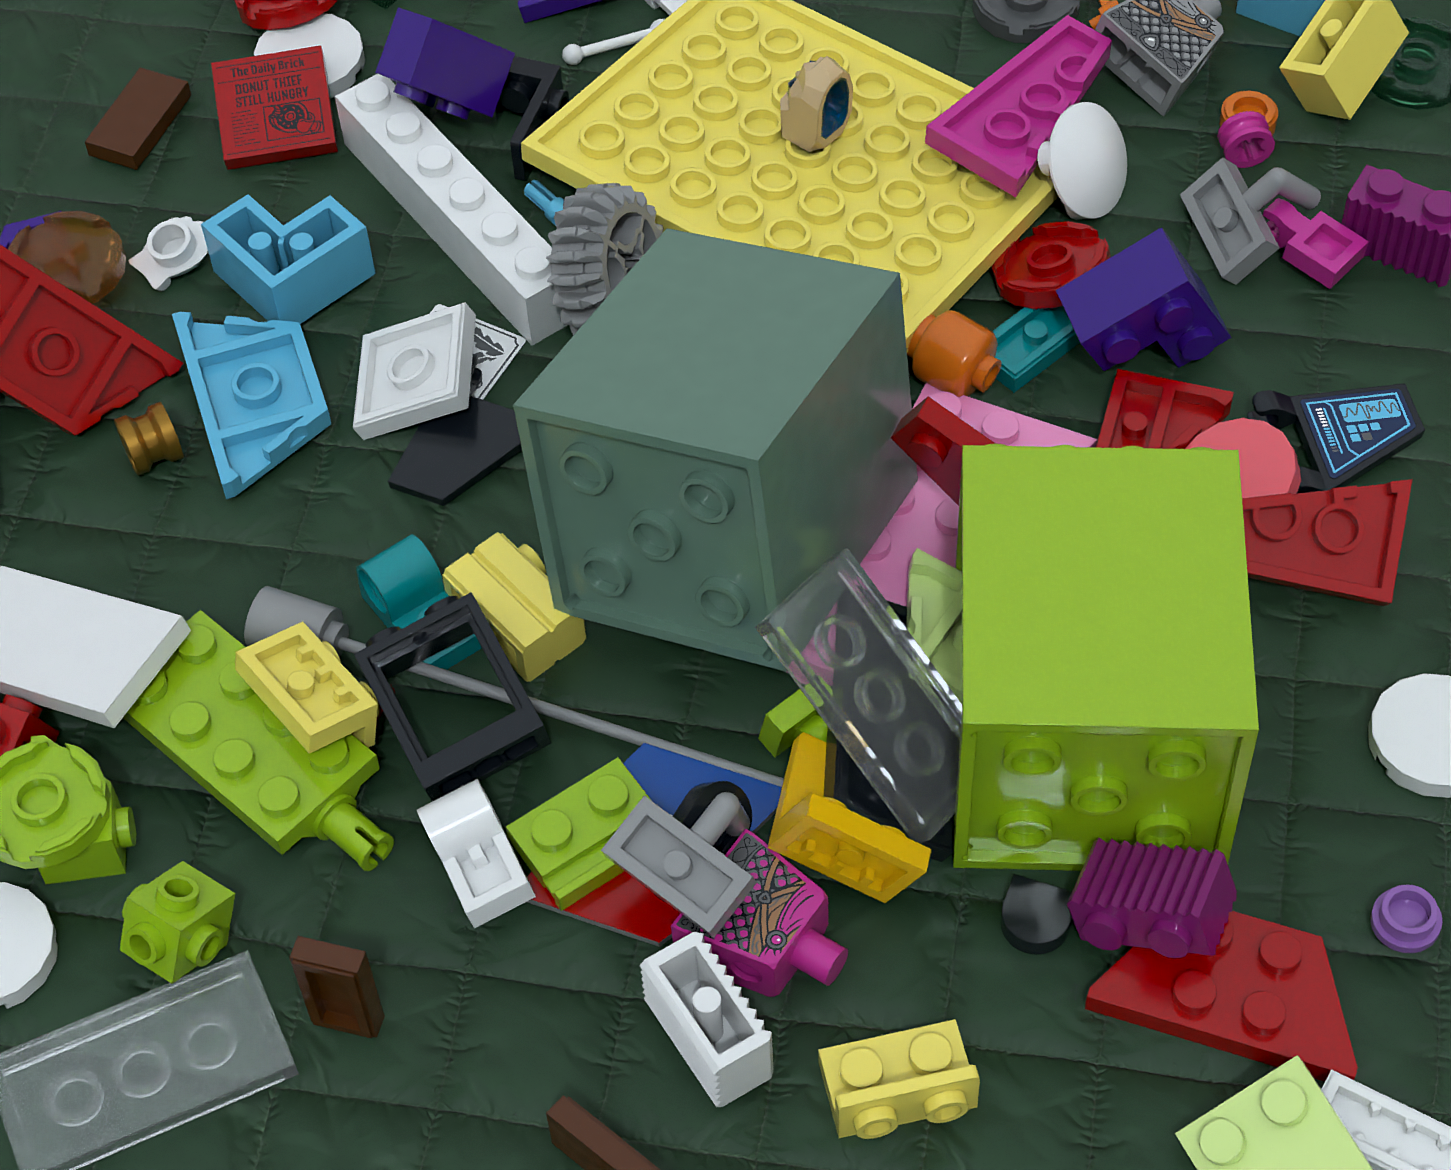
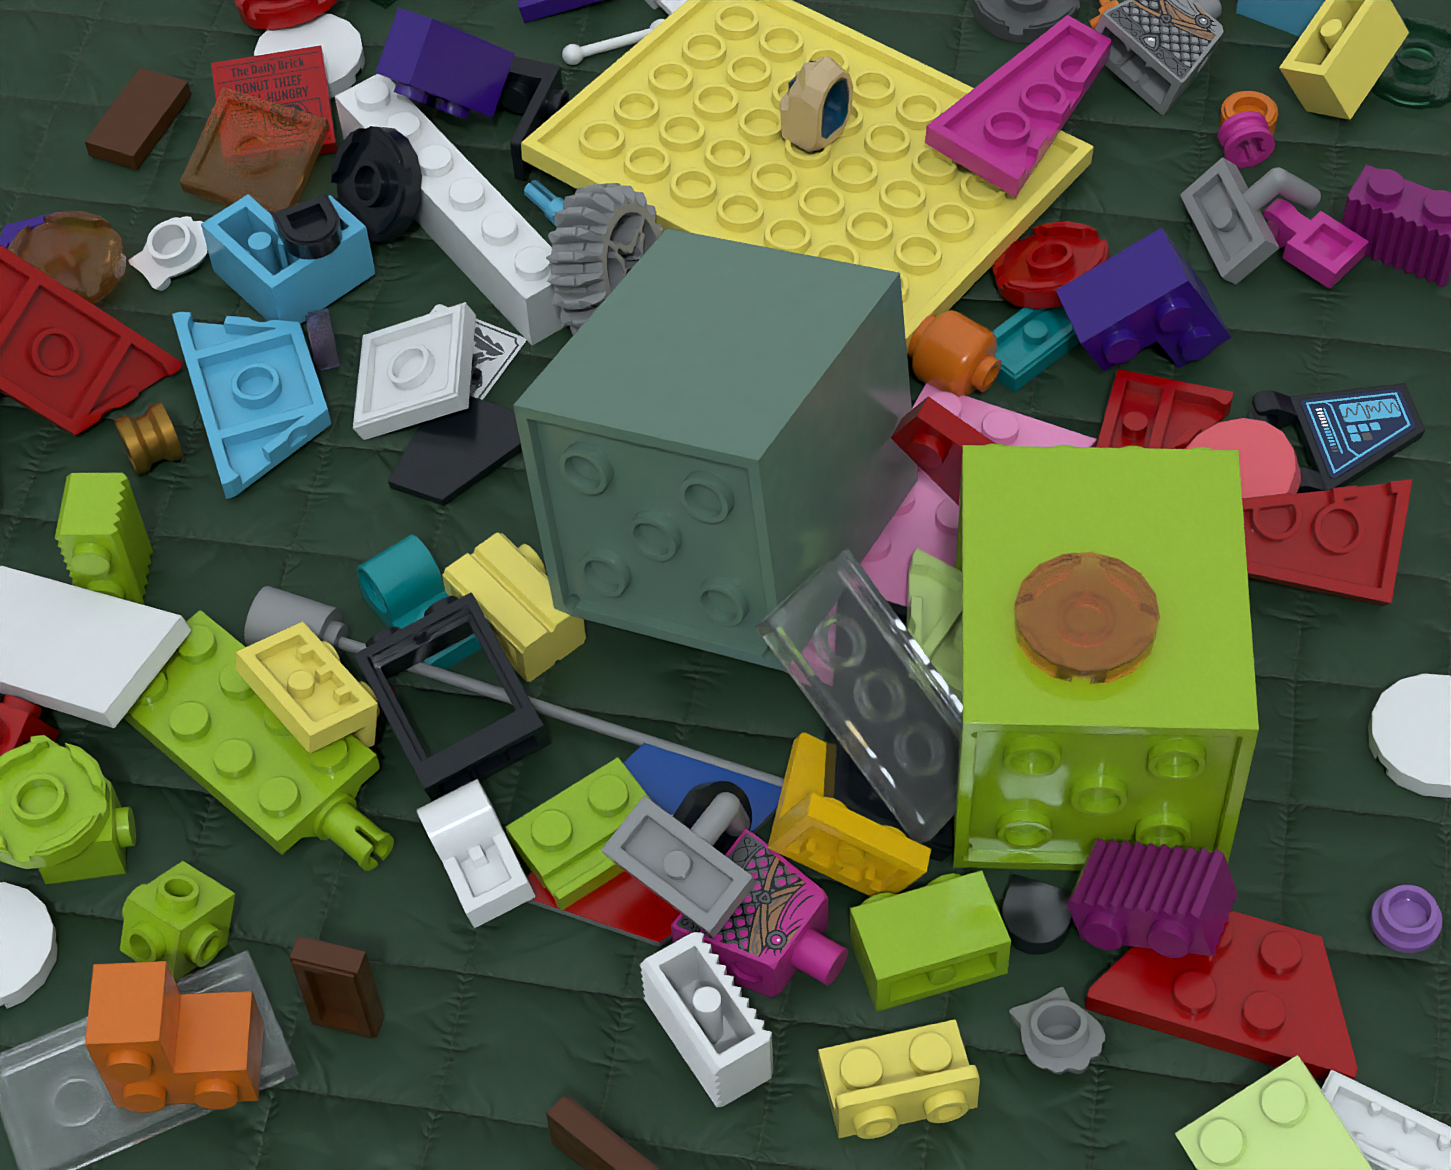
lime tile [758,677,829,758] -> none
white dish [1037,102,1127,220] -> none
none -> lime brick [55,473,153,605]
none -> orange brick [85,961,264,1113]
none -> clear orange tile [179,87,330,214]
none -> black tile [271,193,342,259]
none -> tile [305,308,340,370]
none -> black tile [331,126,422,242]
none -> lime brick [850,870,1011,1012]
none -> light grey animal [1009,987,1105,1075]
none -> clear orange tile [1014,552,1160,684]

